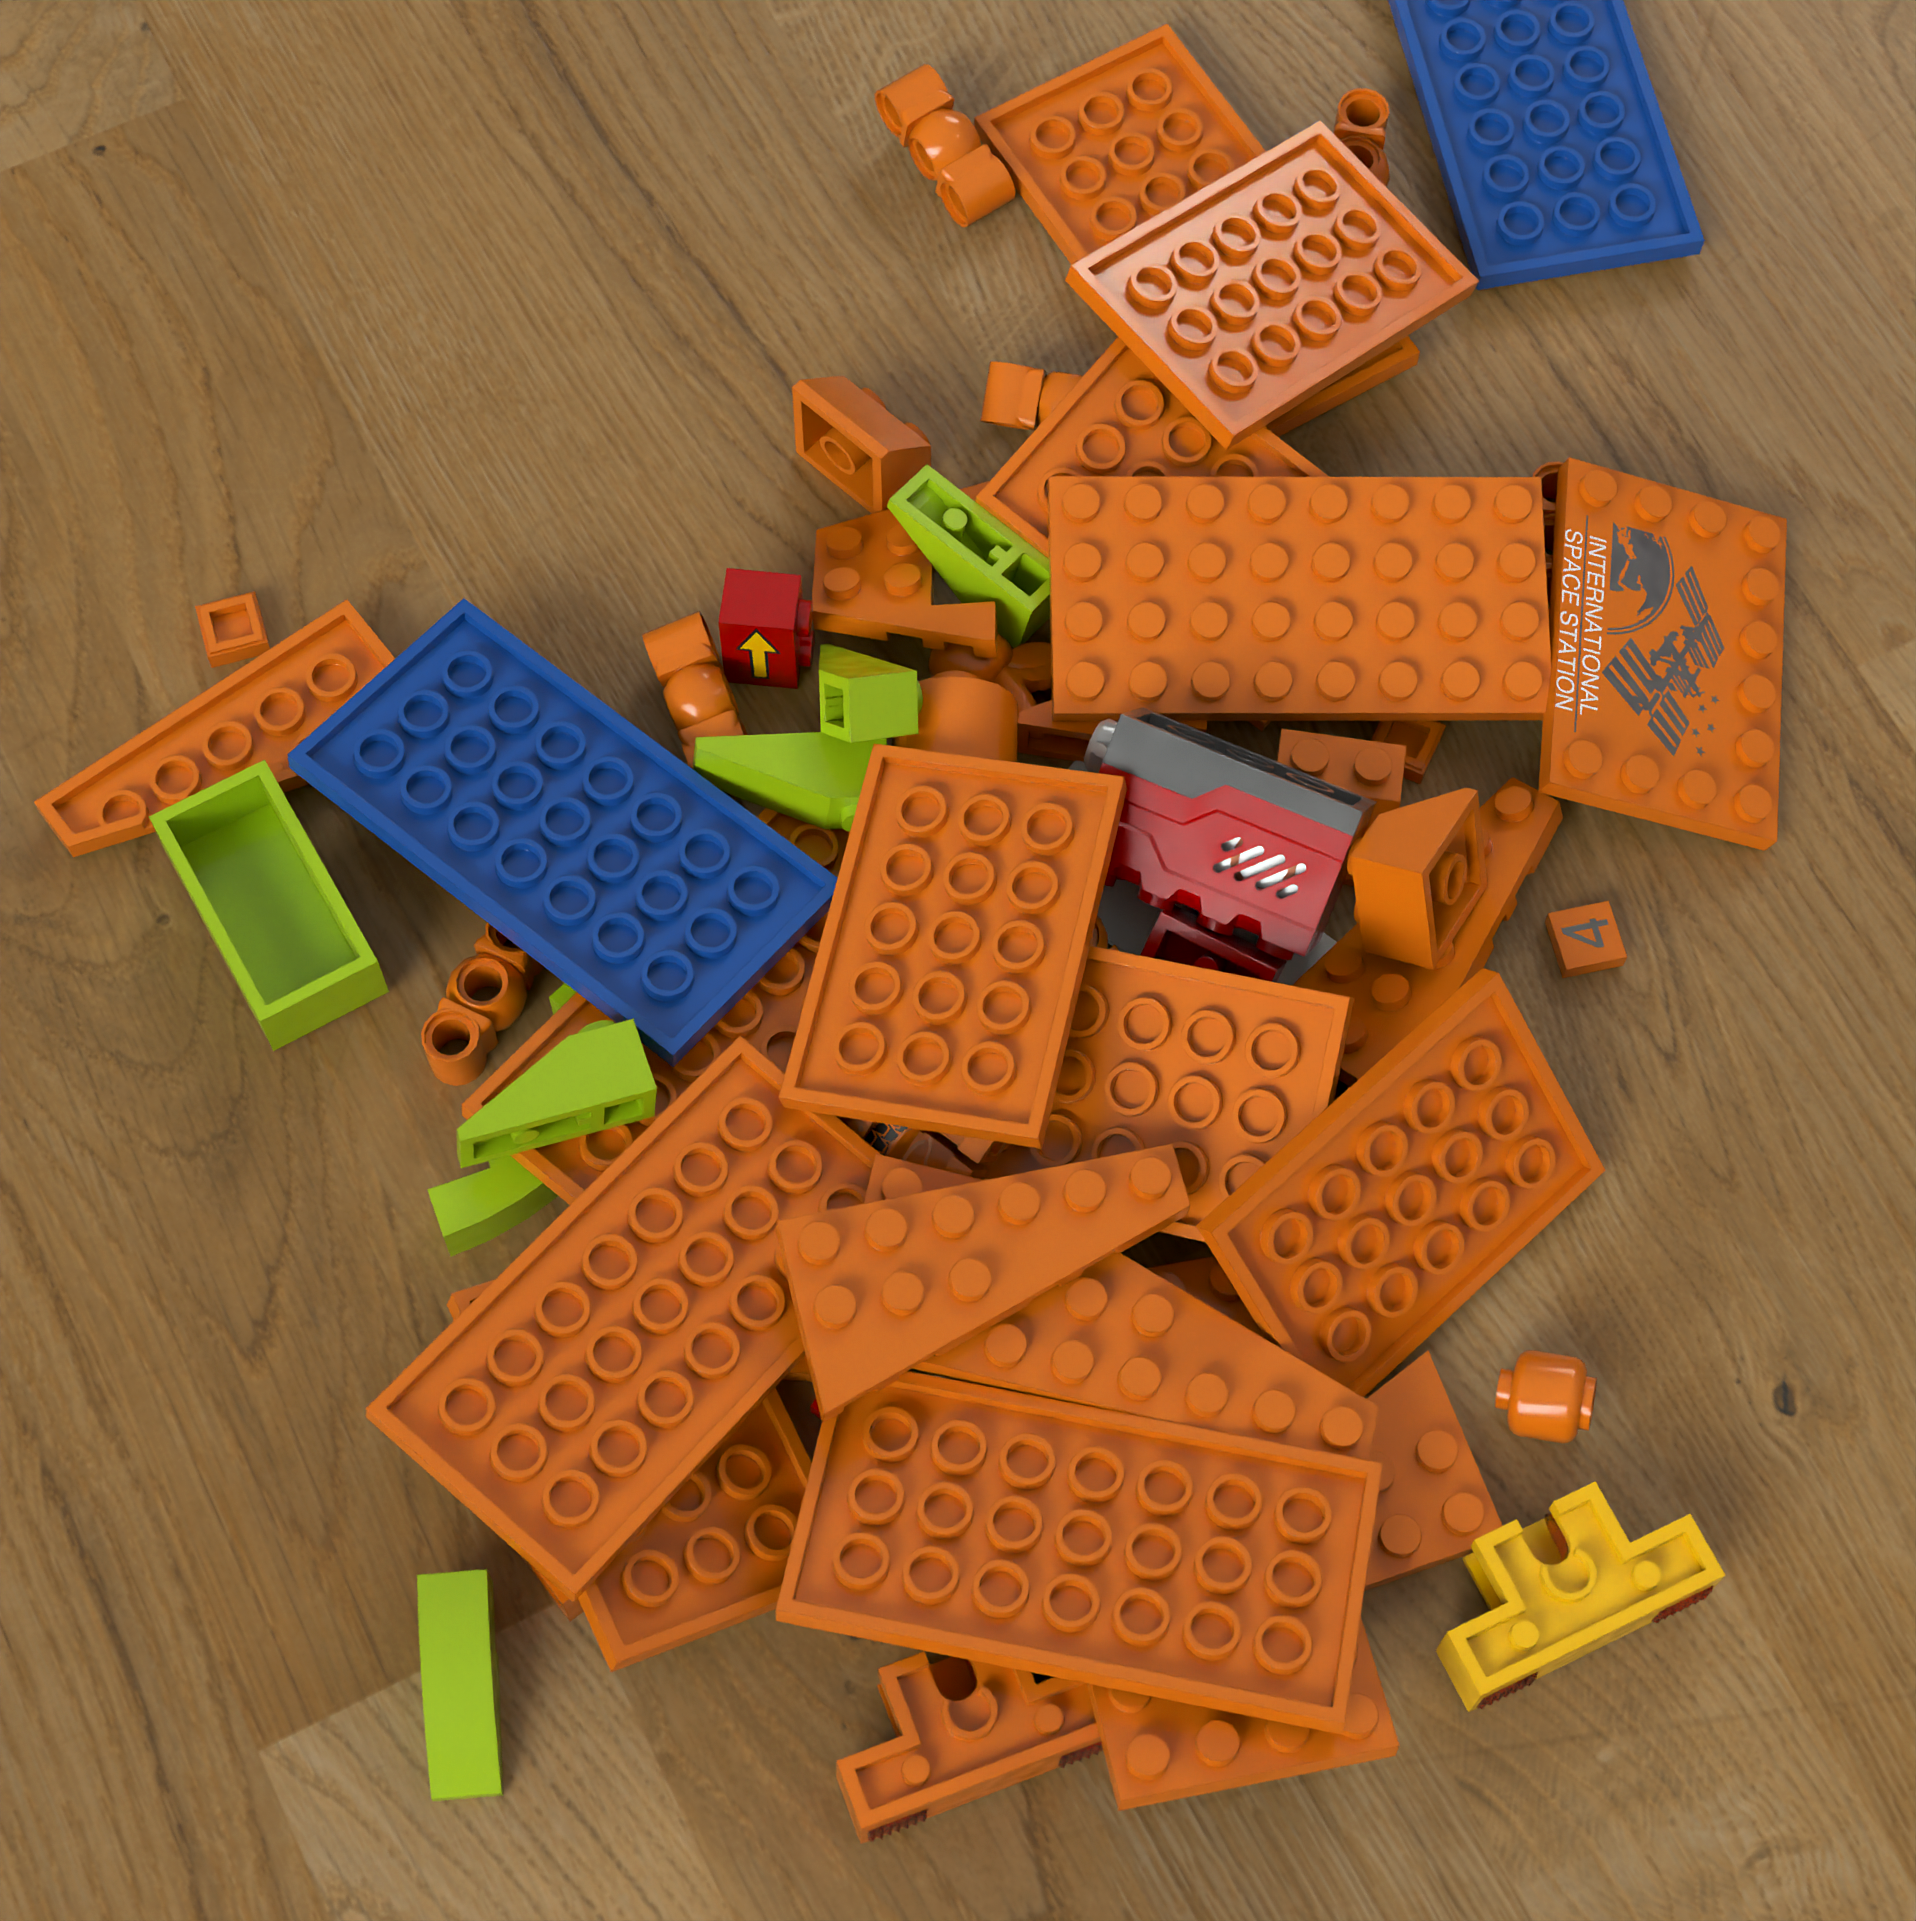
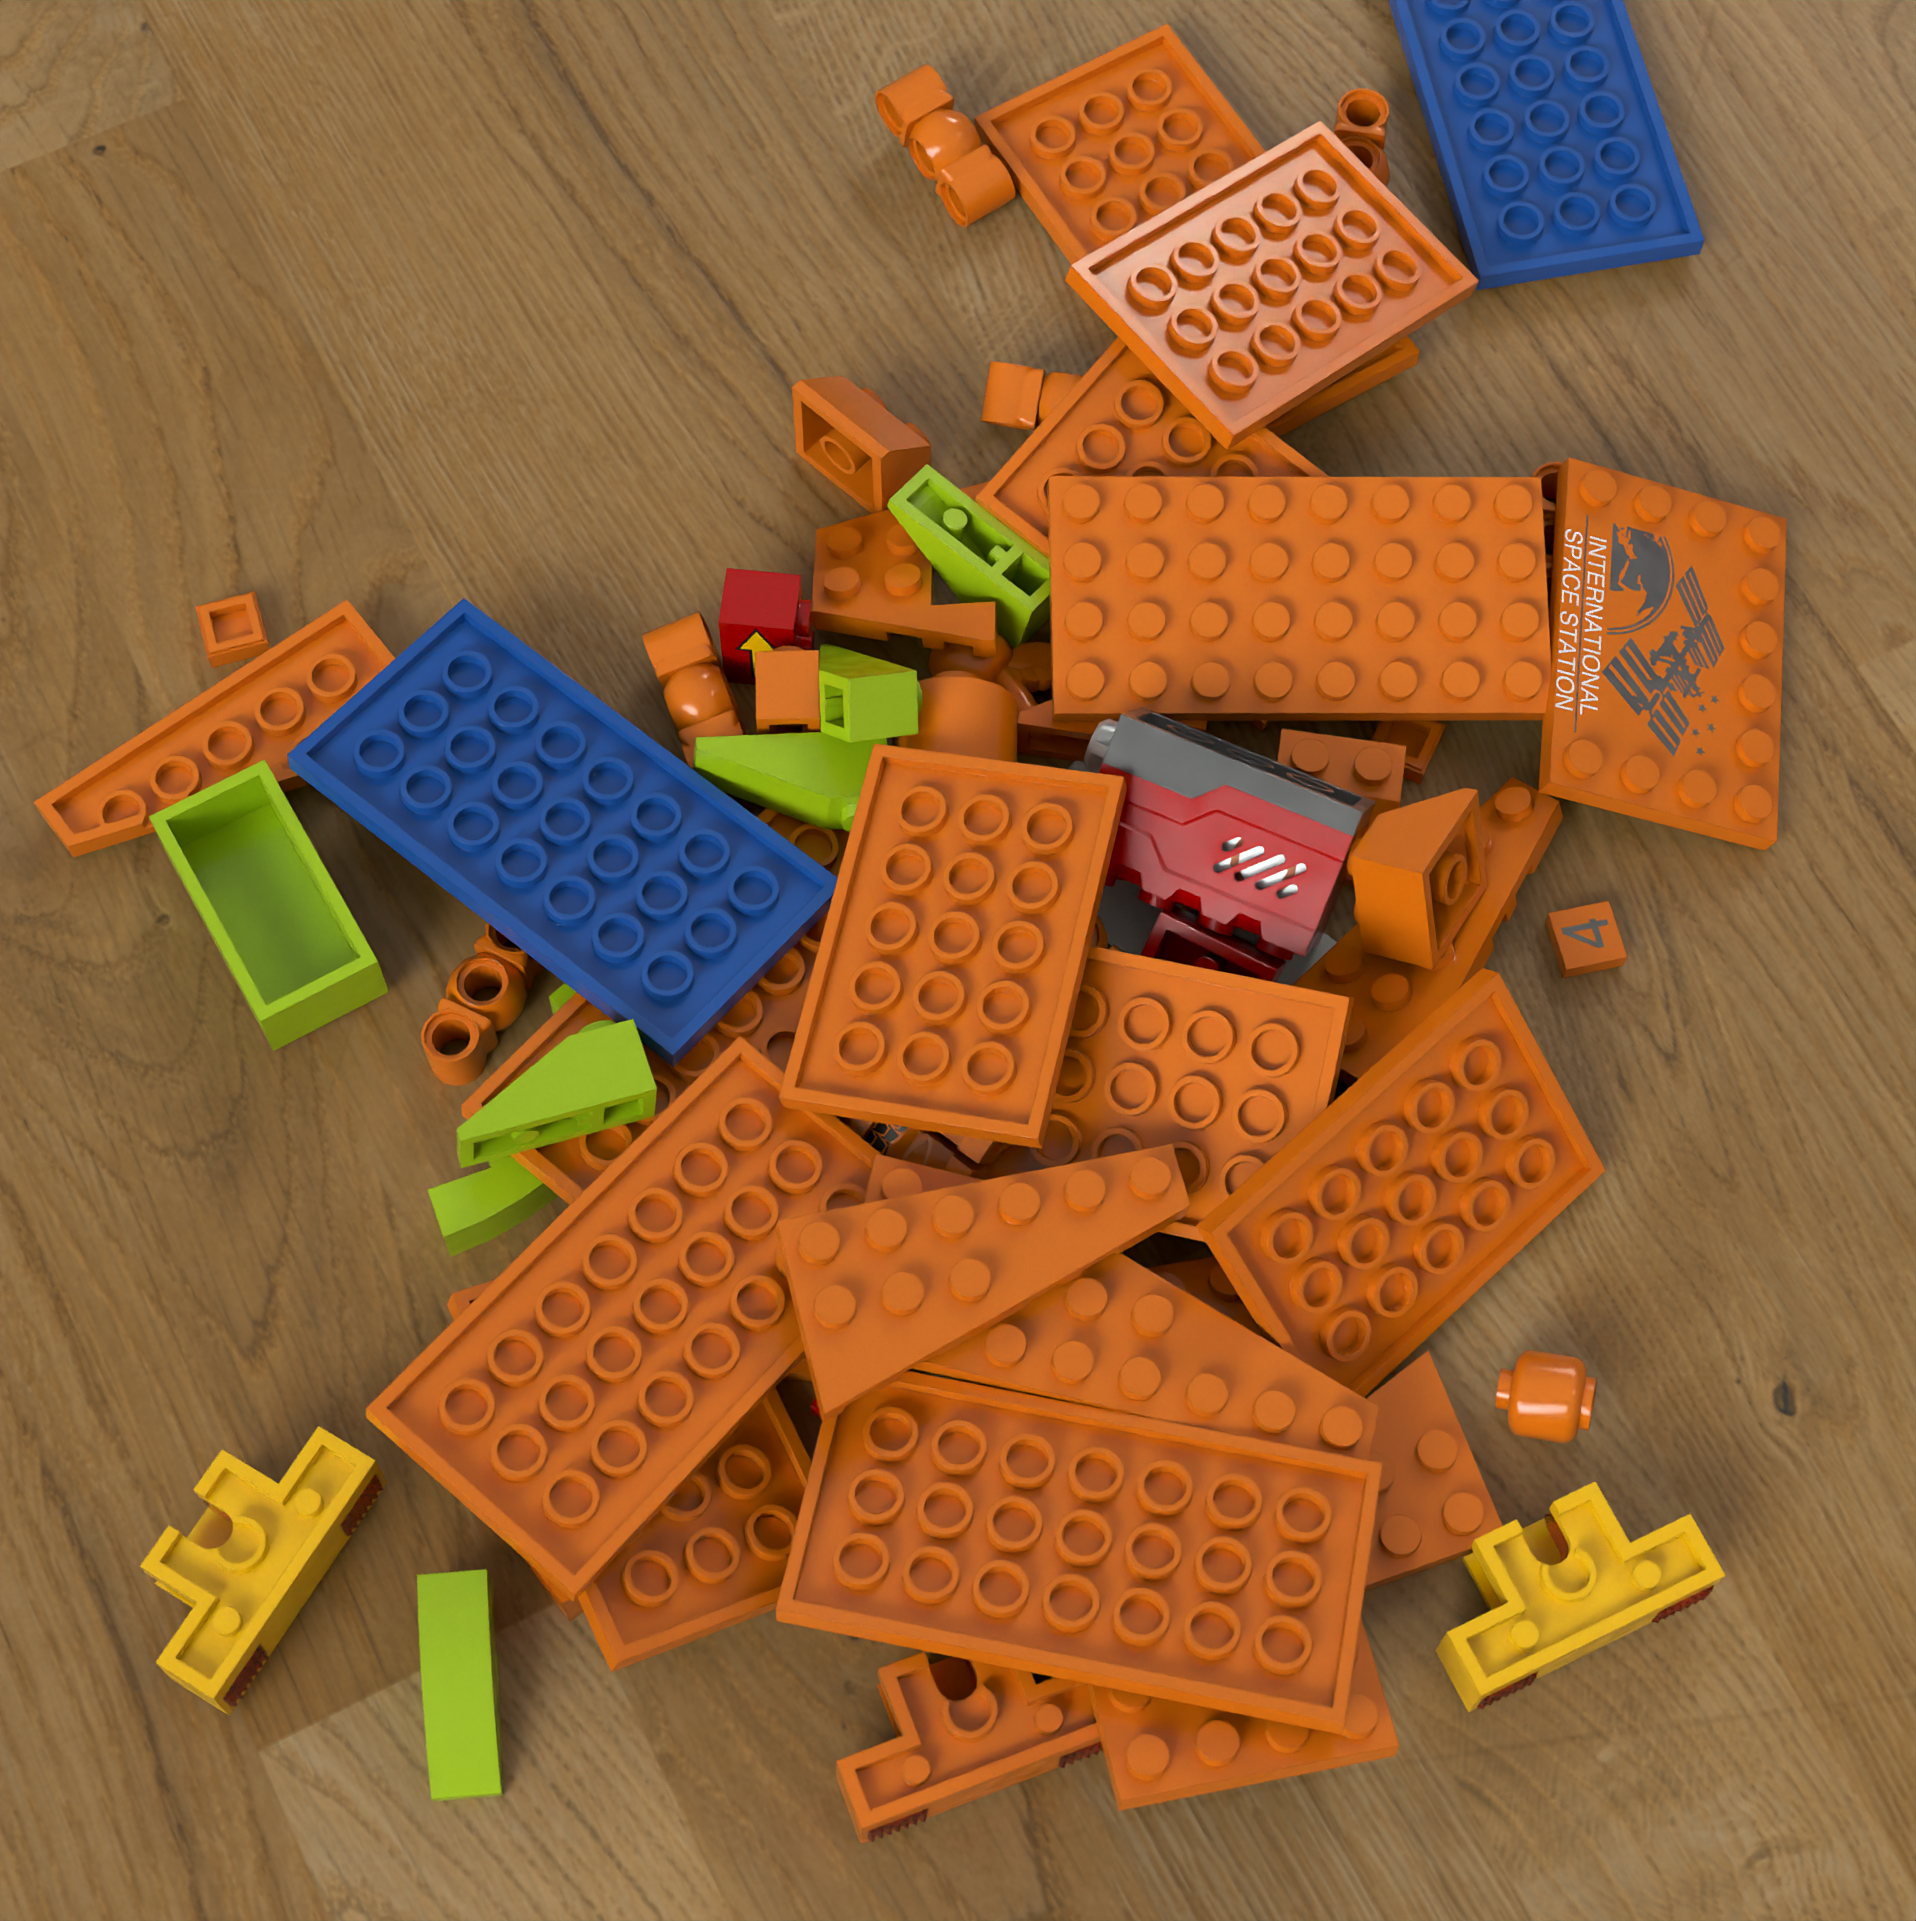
none -> yellow piece [140,1426,387,1715]
none -> orange brick [755,646,821,735]

